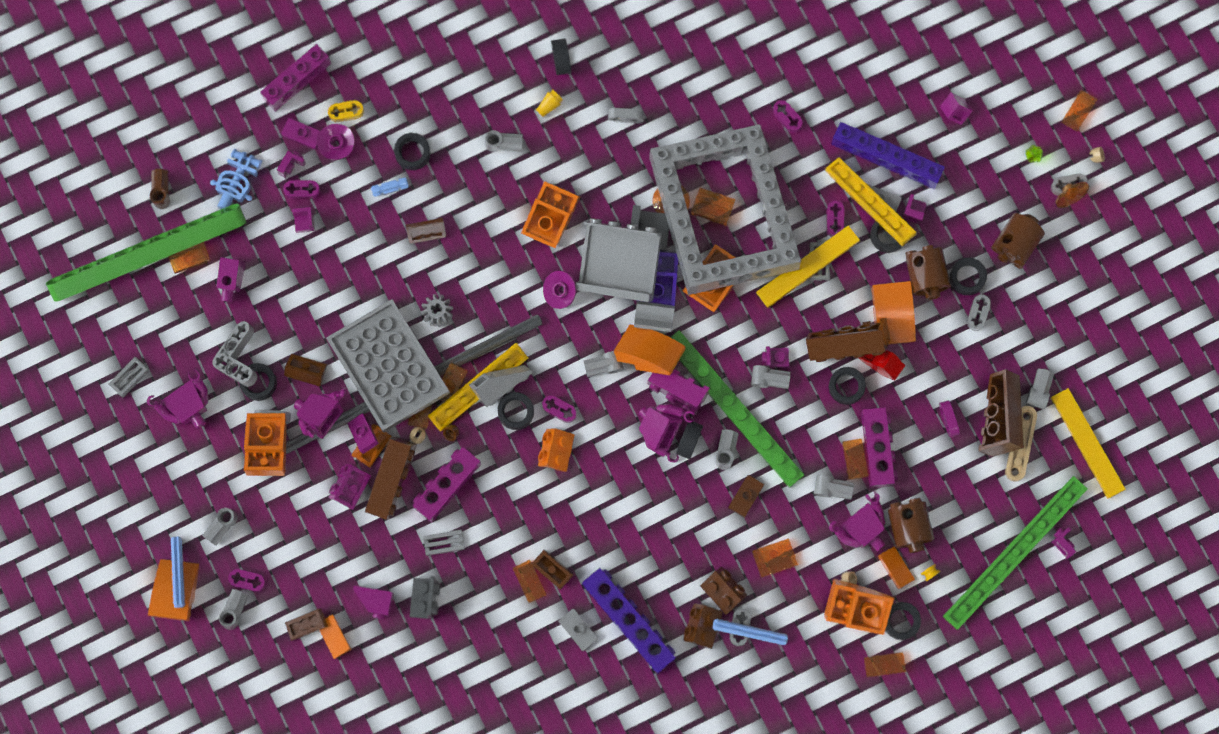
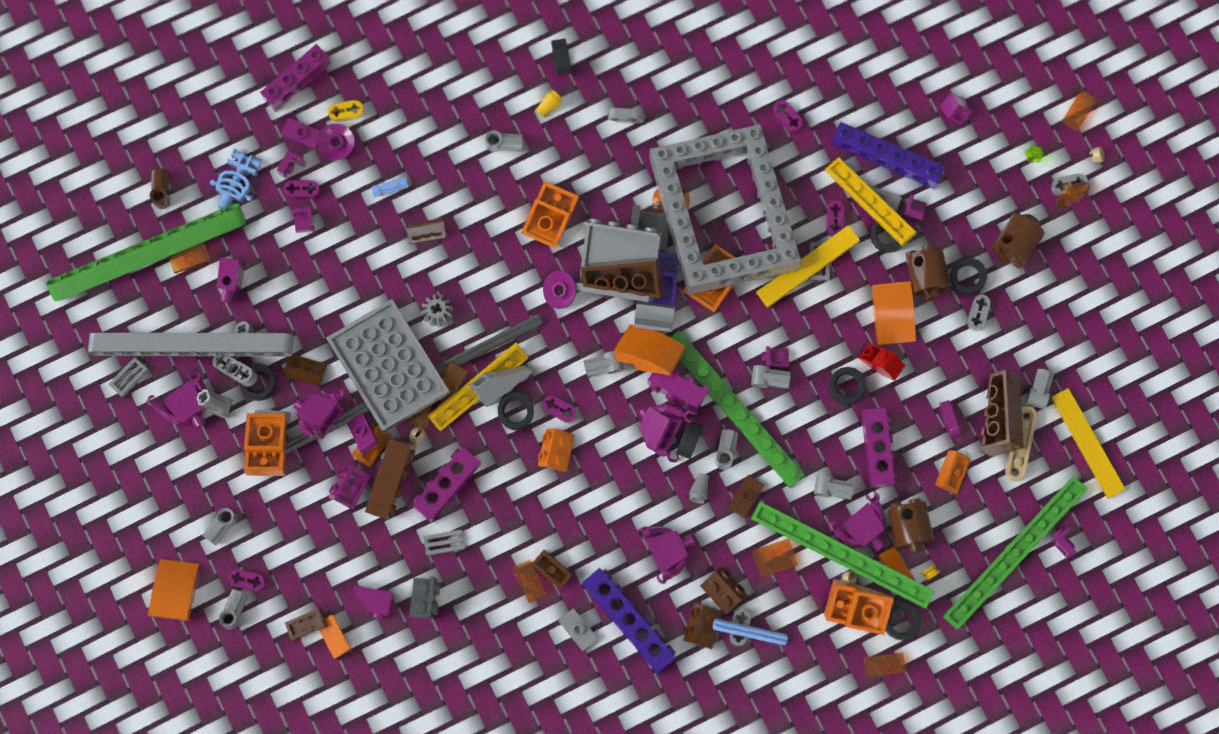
light blue axle [171,536,185,608] -> none
black tyre [394,132,431,170] -> none
reddish brown hinge [443,424,460,441] -> none
clear orange plate [691,188,736,226] -> none
reddish brown wedge [806,318,890,362] -> none
clear orange plate [842,439,868,480] -> none
none -> light grey beam [88,333,293,357]
none -> light grey piece [196,389,233,418]
none -> reddish brown wedge [581,257,665,299]
none -> magenta torso [637,526,695,584]
none -> light grey cone [689,473,709,504]
none -> bright green plate [751,502,935,609]
none -> orange slope [935,450,971,494]

